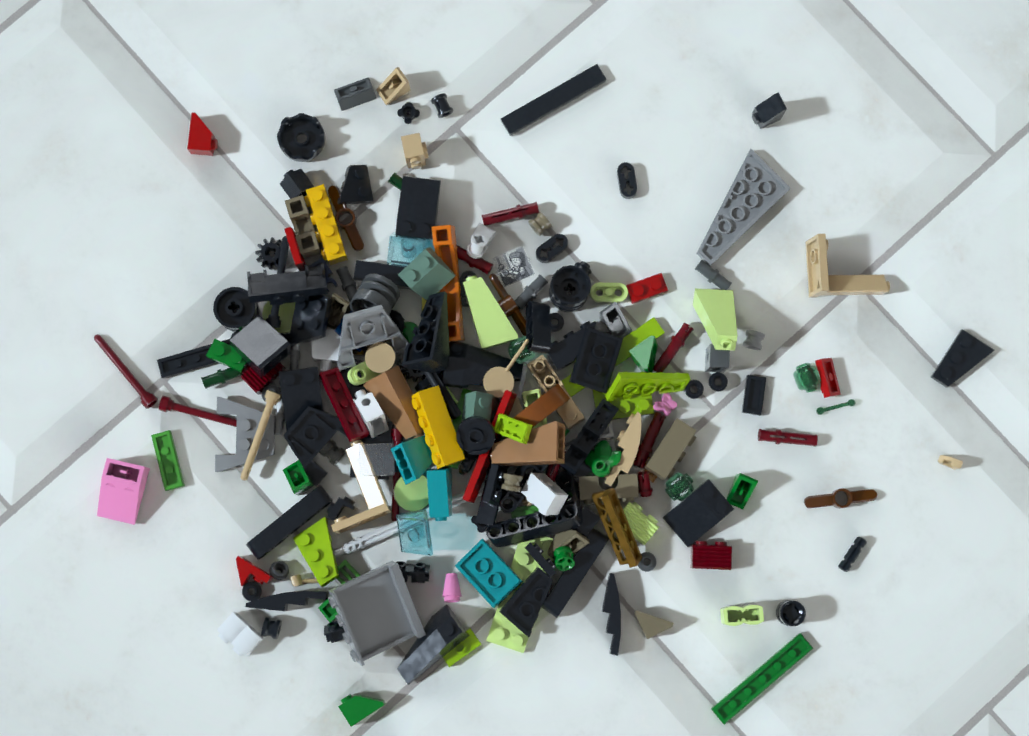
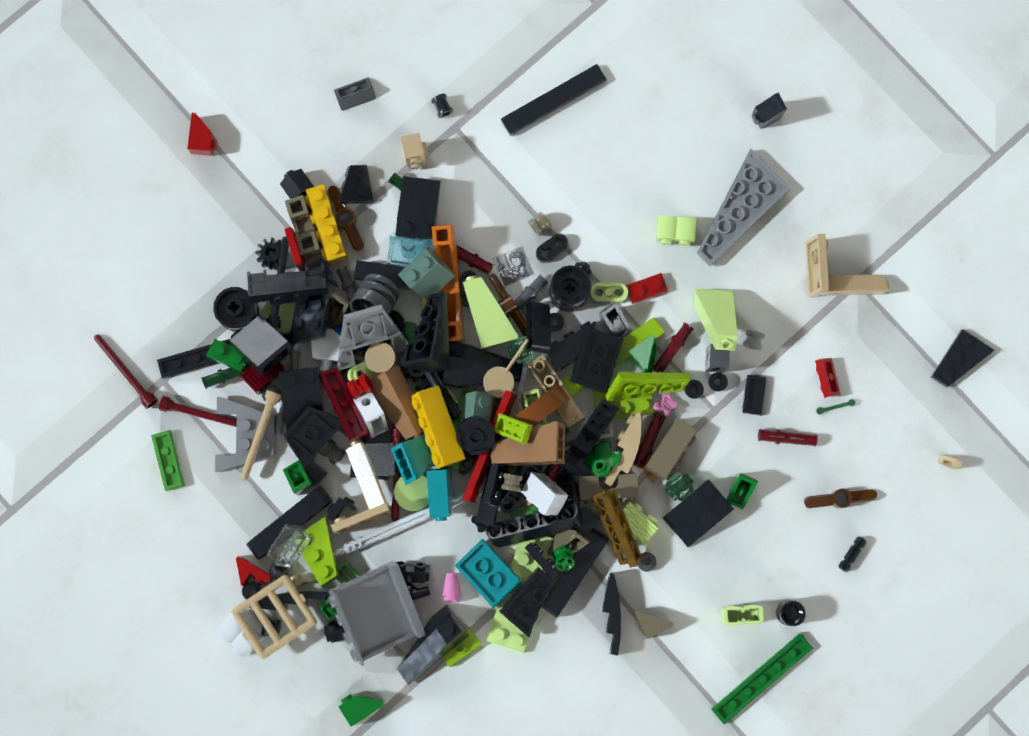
bright pink slope [97,458,150,525] -> none
black plate [277,113,326,162] -> none
tan slope [376,67,411,105] -> none
clear light blue slope [396,509,433,556] -> none
black plate [397,102,420,124] -> none
white piece [467,223,496,259] -> none
dark red pin [482,202,539,226] -> none
black beam [617,162,637,199] -> none
dark red pin [637,471,653,497] -> none
dark red brick [690,541,732,570] -> none
dark grey pin [695,260,732,290] -> none
clear green head [793,363,821,393] -> none
none -> tan bar [231,575,317,659]
none -> clear hinge [267,524,311,569]
none -> red wheel [347,373,374,399]
none -> black arm [405,582,431,600]
none -> yellowish green brick [656,216,696,246]

